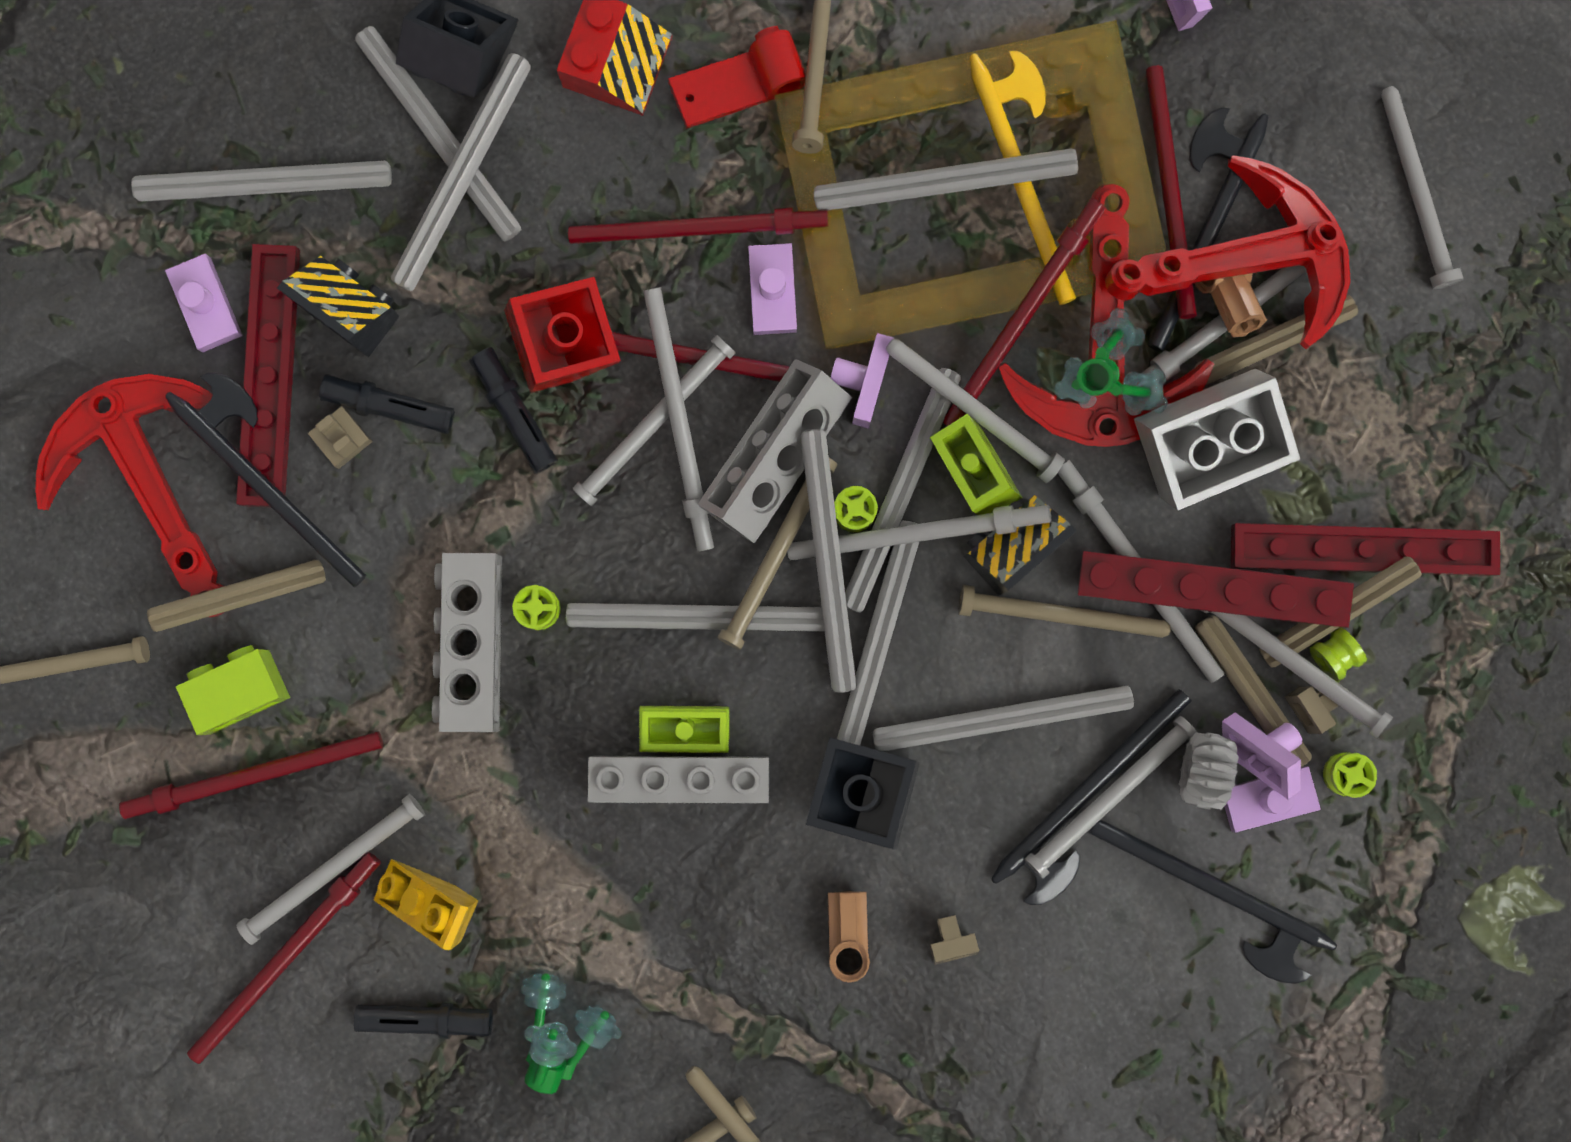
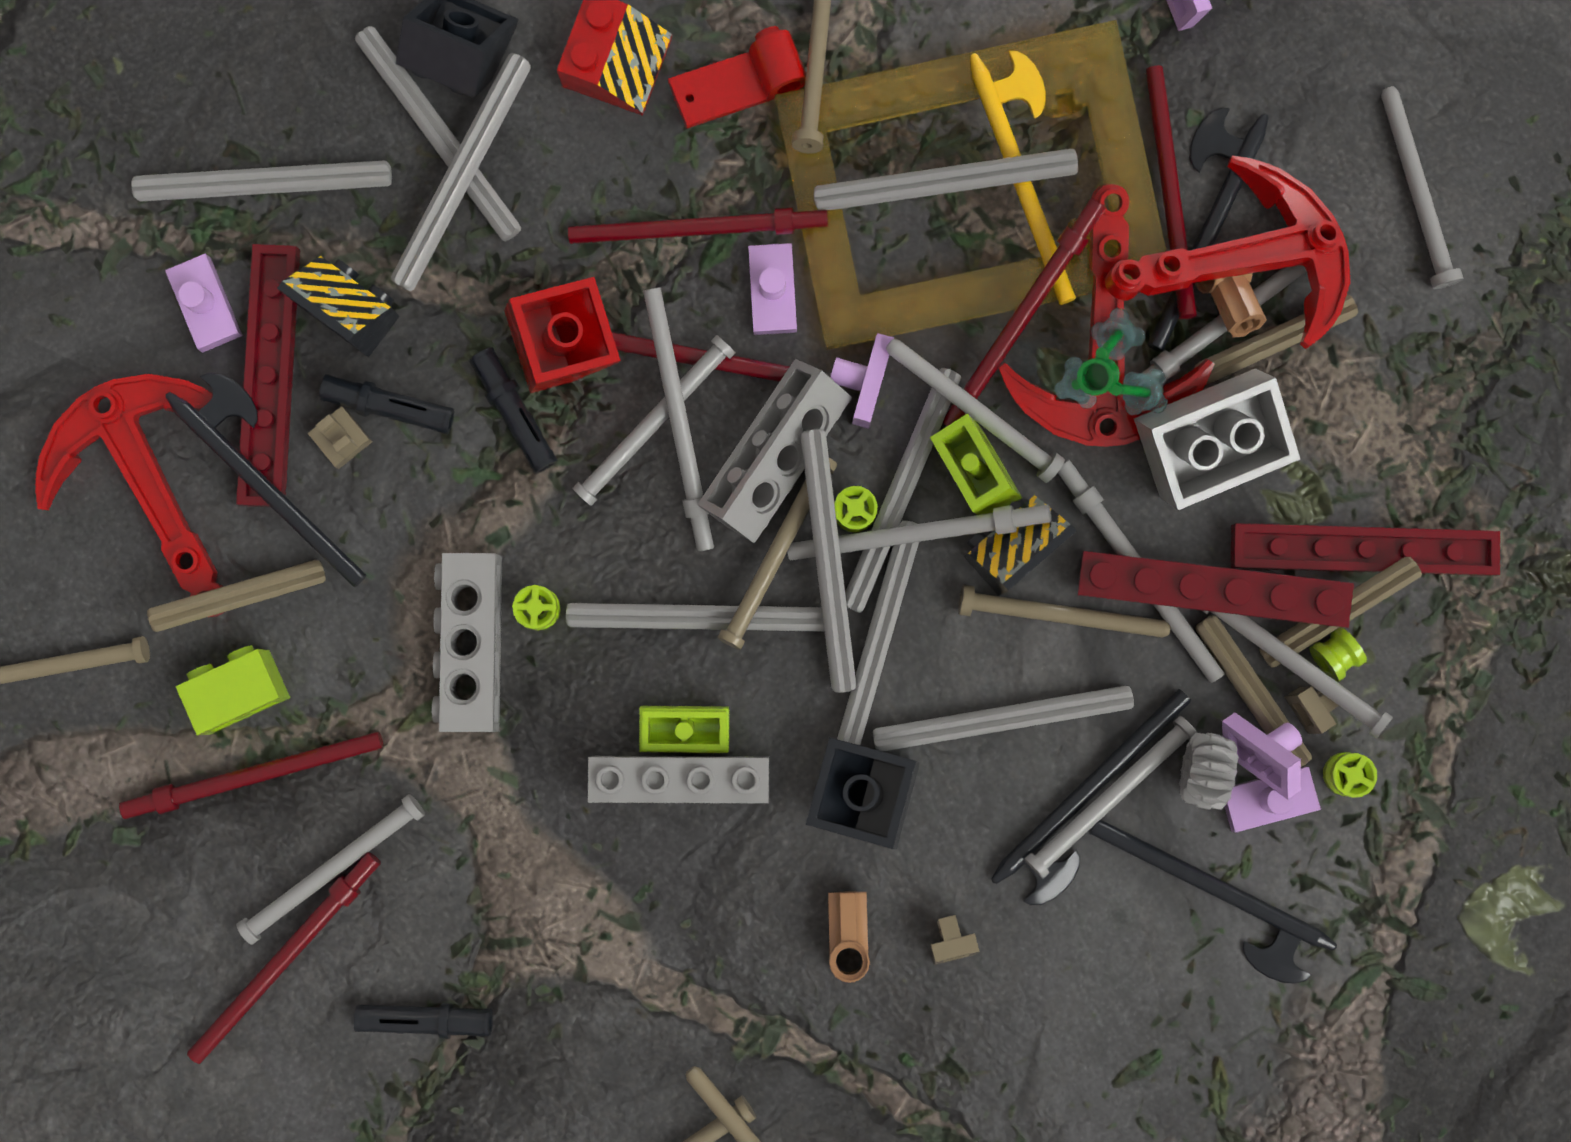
yellow slope [373,859,479,950] -> none
clear light blue plant [521,973,622,1094] -> none

